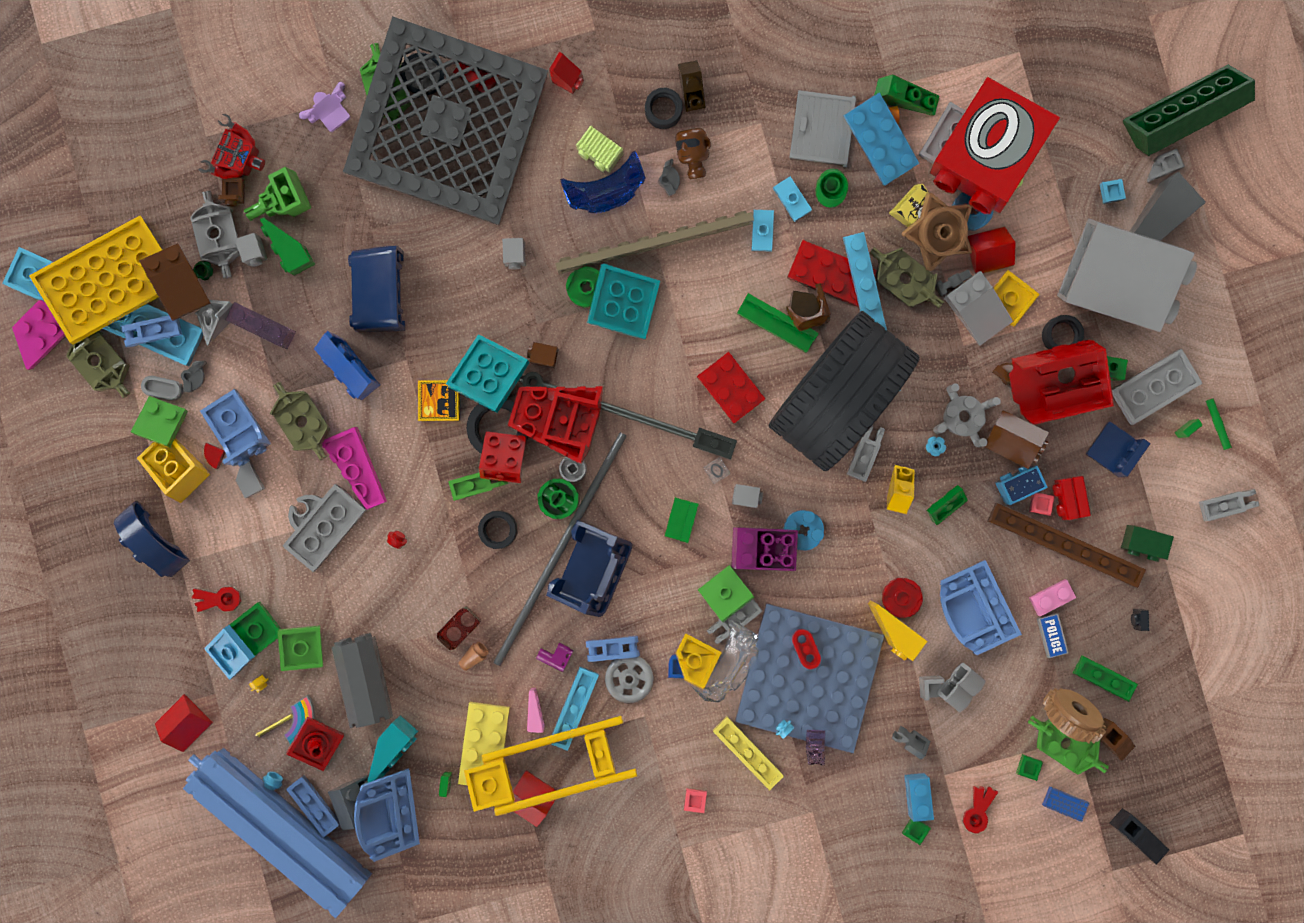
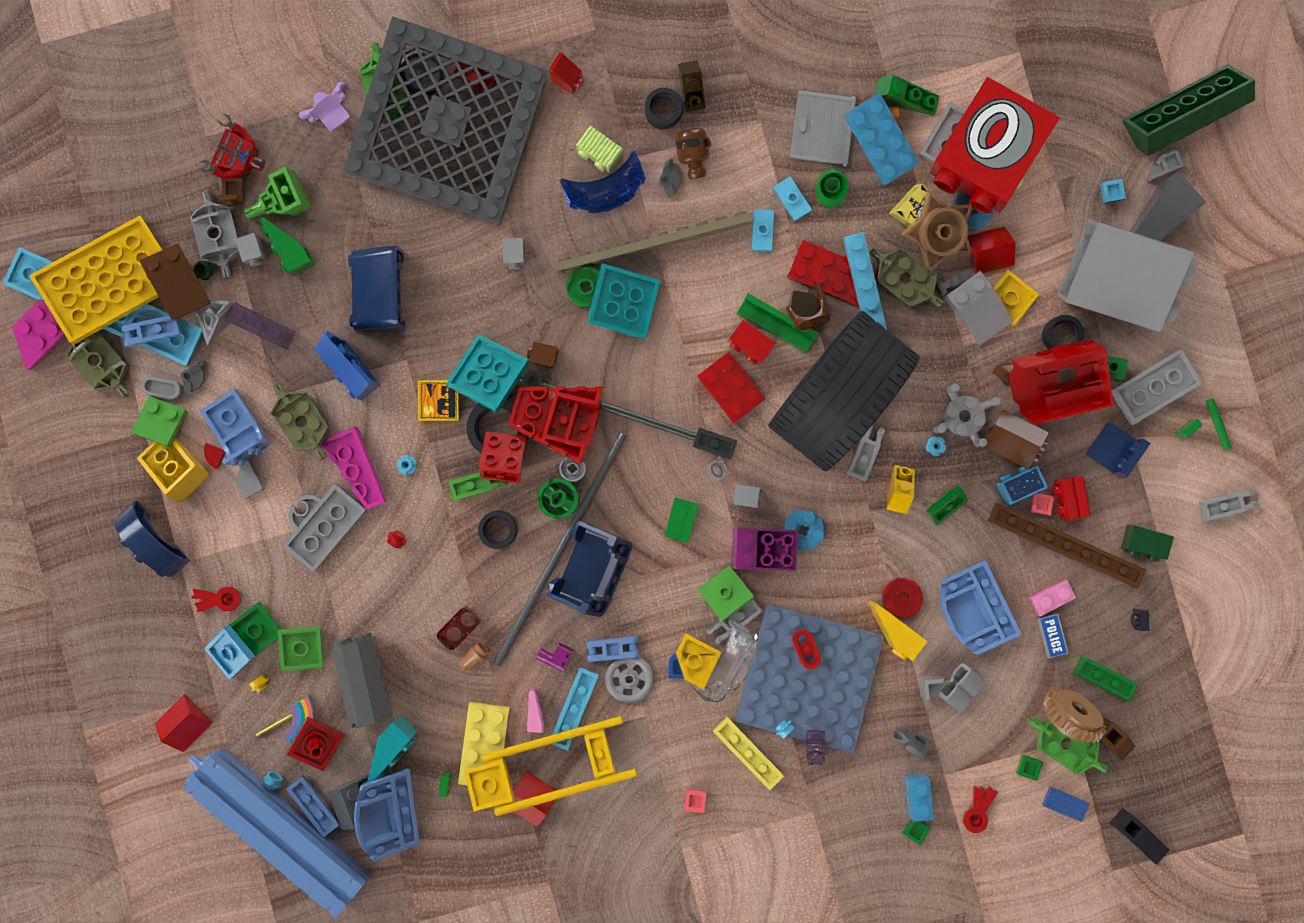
none -> medium azure plate [397,455,417,475]
none -> red brick [727,320,776,365]

